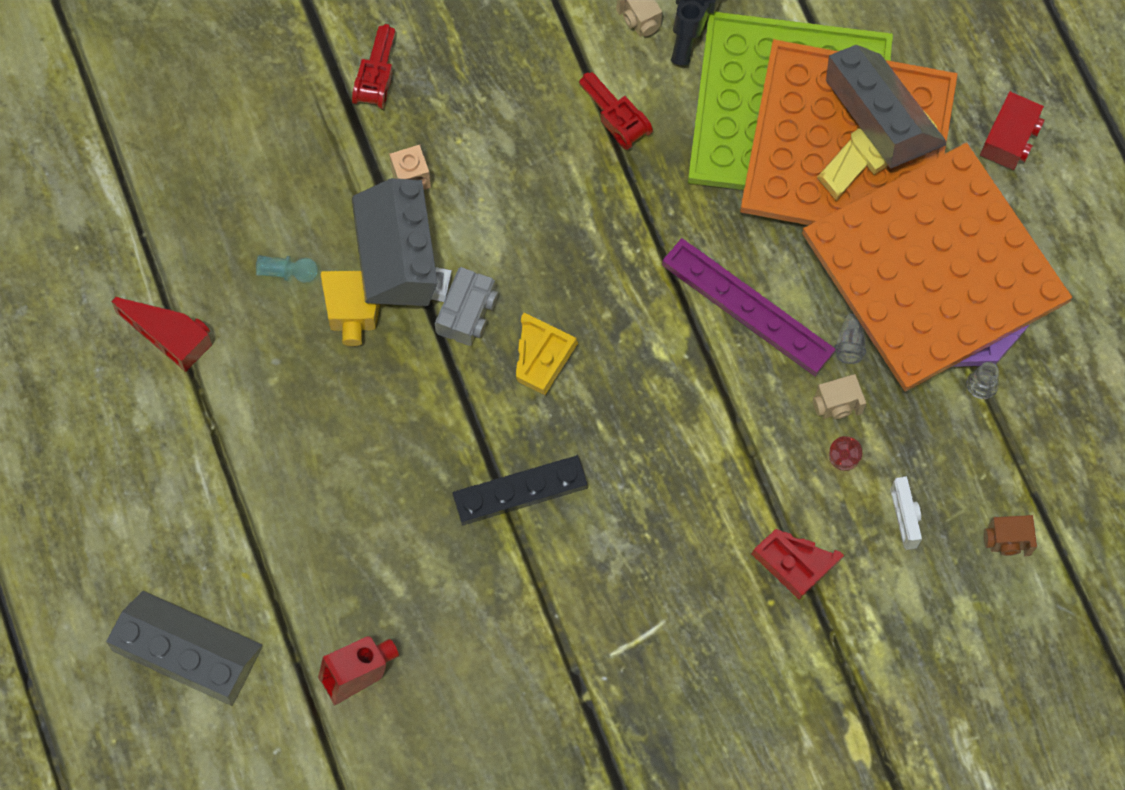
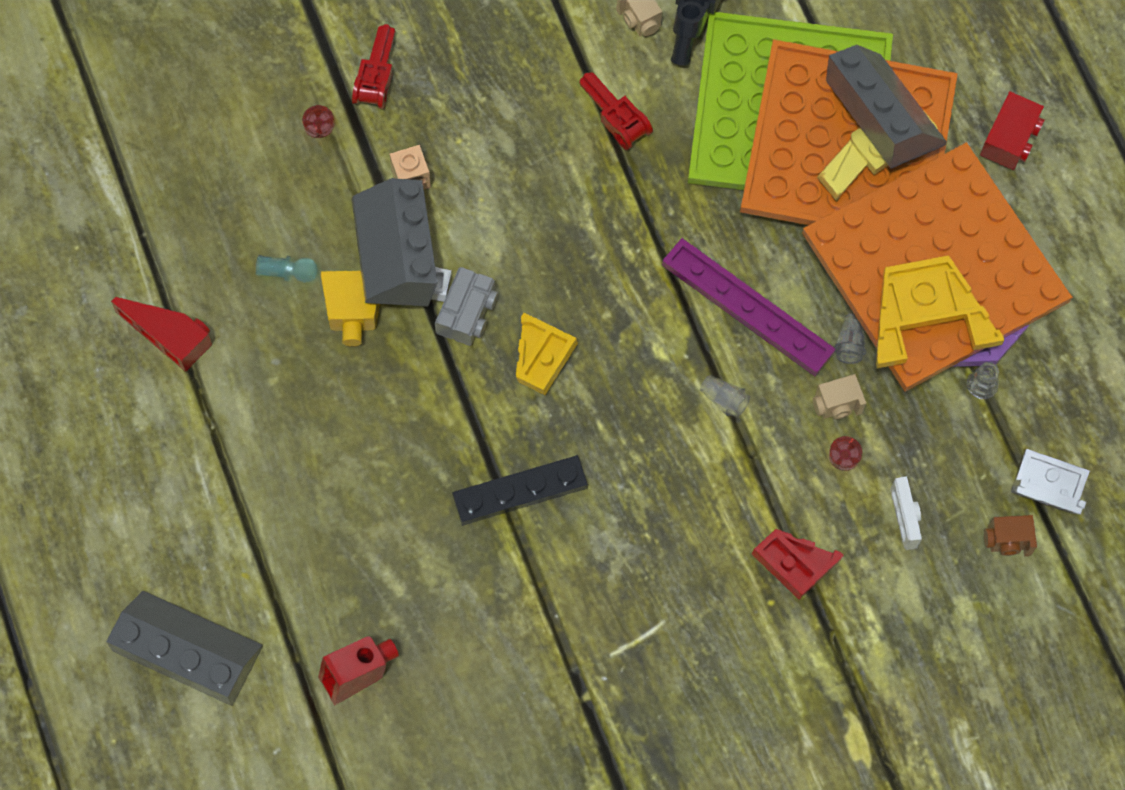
none -> clear red tile [302,105,334,138]
none -> clear cone [700,375,750,418]
none -> yellow wing [876,256,1004,368]
none -> plate [1011,449,1090,515]

